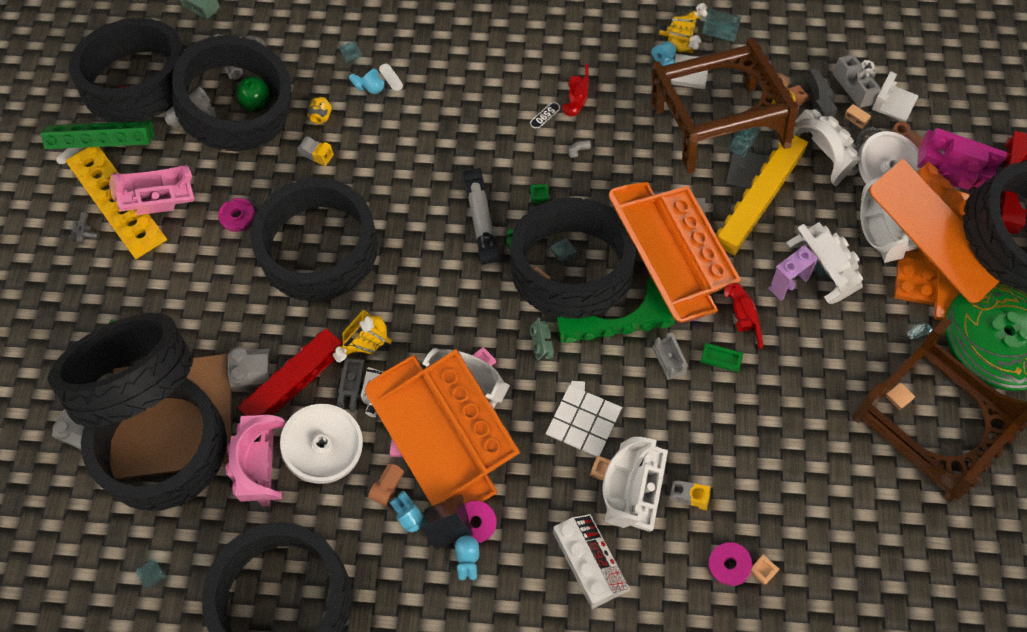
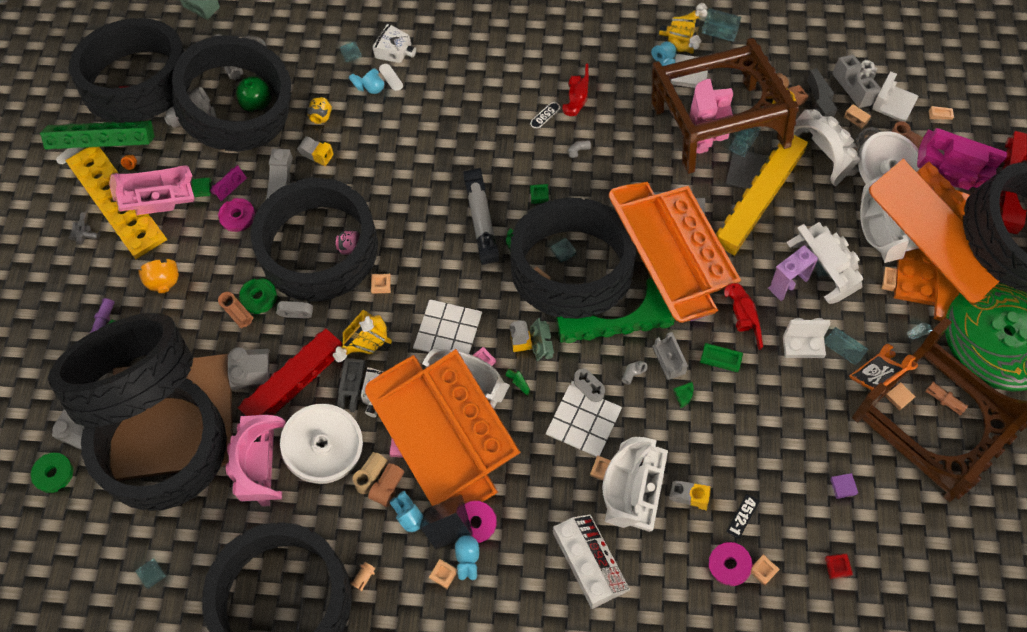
none -> green tile [30,453,74,493]
none -> medium lavender pin [90,298,115,333]
none -> orange hinge [121,155,137,170]
none -> light orange cylinder [138,259,179,293]
none -> green tile [192,178,212,197]
none -> magenta hinge [210,165,247,201]
none -> nougat piece [218,292,254,329]
none -> green tile [239,278,277,314]
none -> light grey slope [266,149,293,199]
none -> light grey beam [276,301,313,318]
none -> bright pink head [336,231,360,255]
none -> light nougat pin [351,562,375,591]
none -> tan piece [353,452,388,494]
none -> light nougat tile [371,273,391,294]
none -> white torso [373,24,416,63]
none -> white piece [413,300,482,354]
none -> light nougat tile [429,559,457,589]
none -> green bar [505,369,530,396]
none -> light grey leg [510,321,532,352]
none -> light grey beam [573,369,605,402]
none -> light grey arm [621,361,648,385]
none -> green tile [673,382,694,408]
none -> bright pink piece [689,79,733,153]
none -> black sticker [726,494,759,539]
none -> white bracket [783,318,830,358]
none -> clear light blue tile [824,327,869,366]
none -> red tile [825,553,853,579]
none -> medium lavender tile [830,473,858,499]
none -> flag [849,344,918,390]
none -> light nougat piece [881,266,897,292]
none -> nougat pin [925,382,968,416]
none -> light nougat piece [929,106,954,120]

